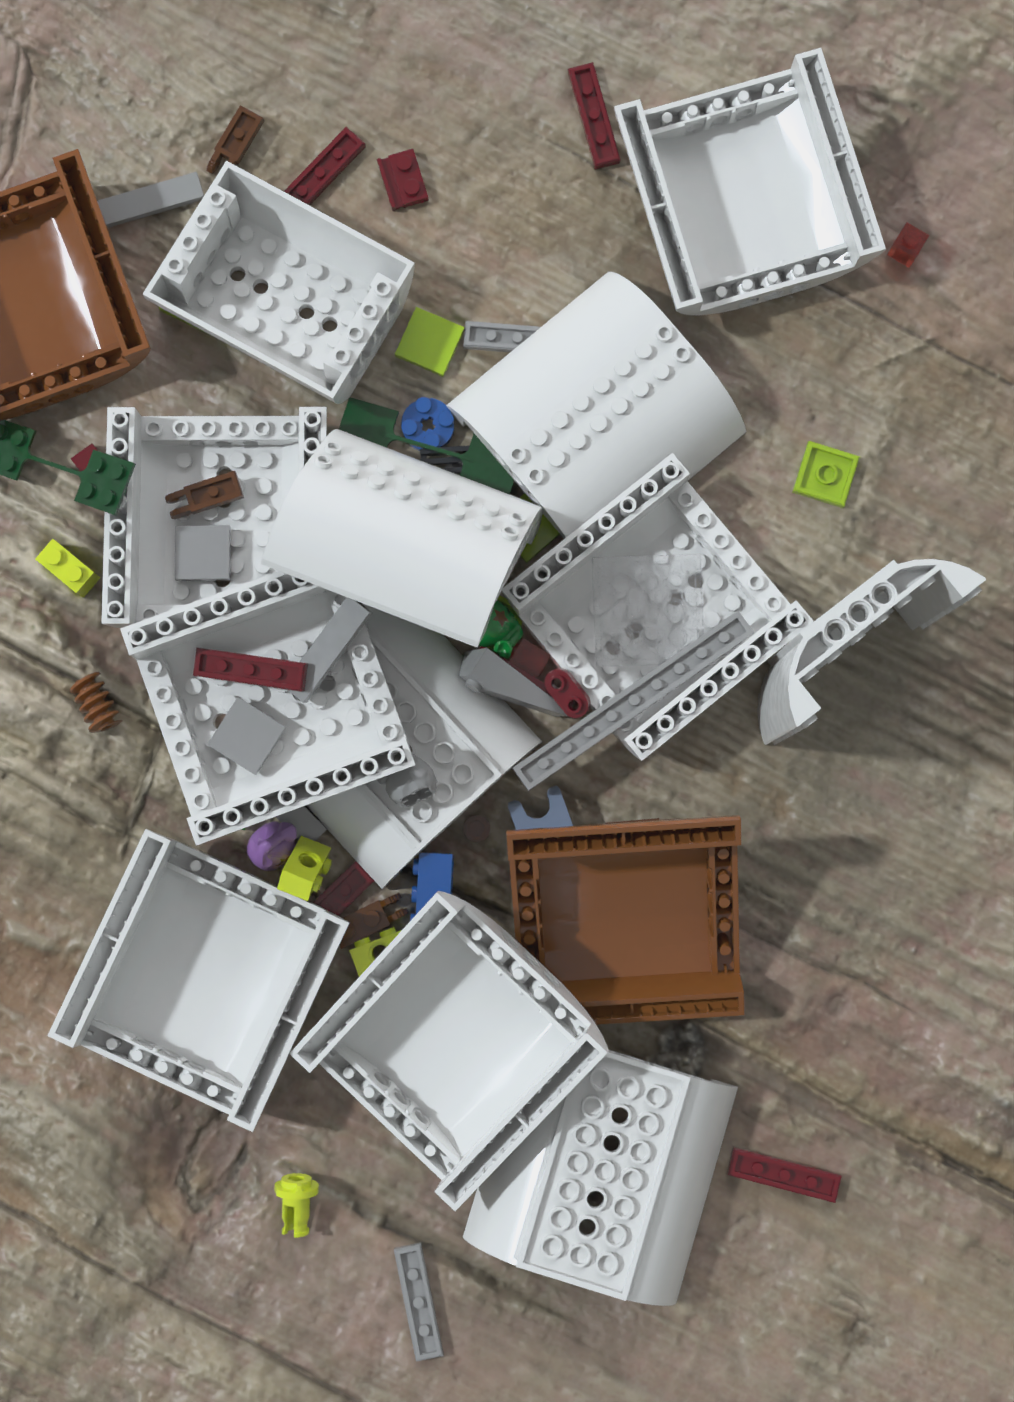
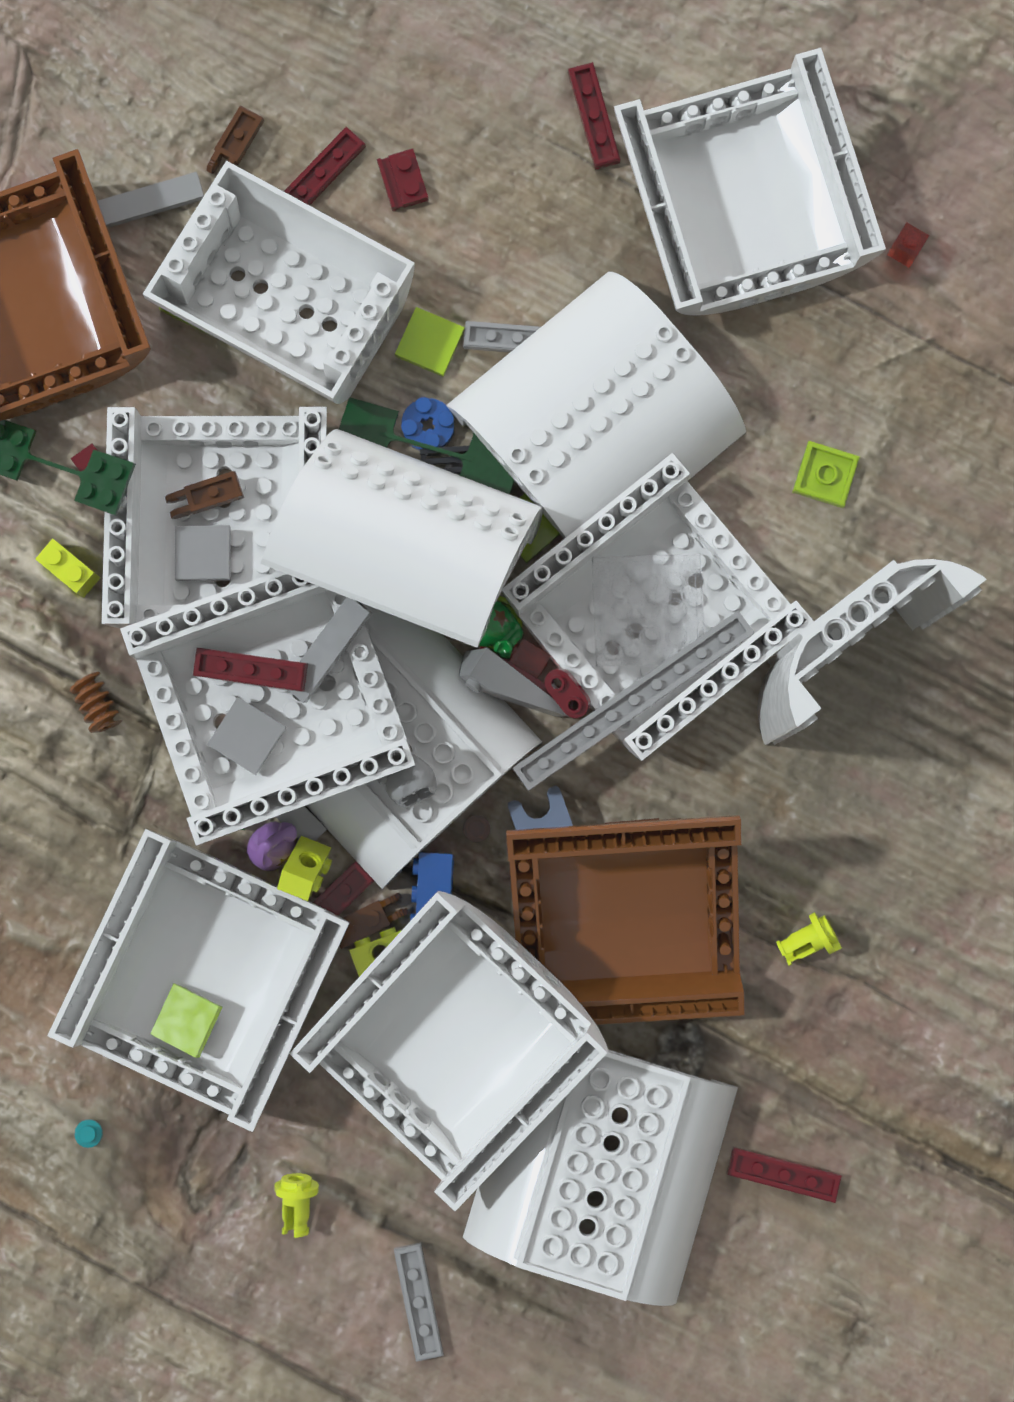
none -> teal plate [74,1119,103,1148]
none -> lime tile [150,983,223,1058]
none -> neon yellow piece [776,912,842,966]

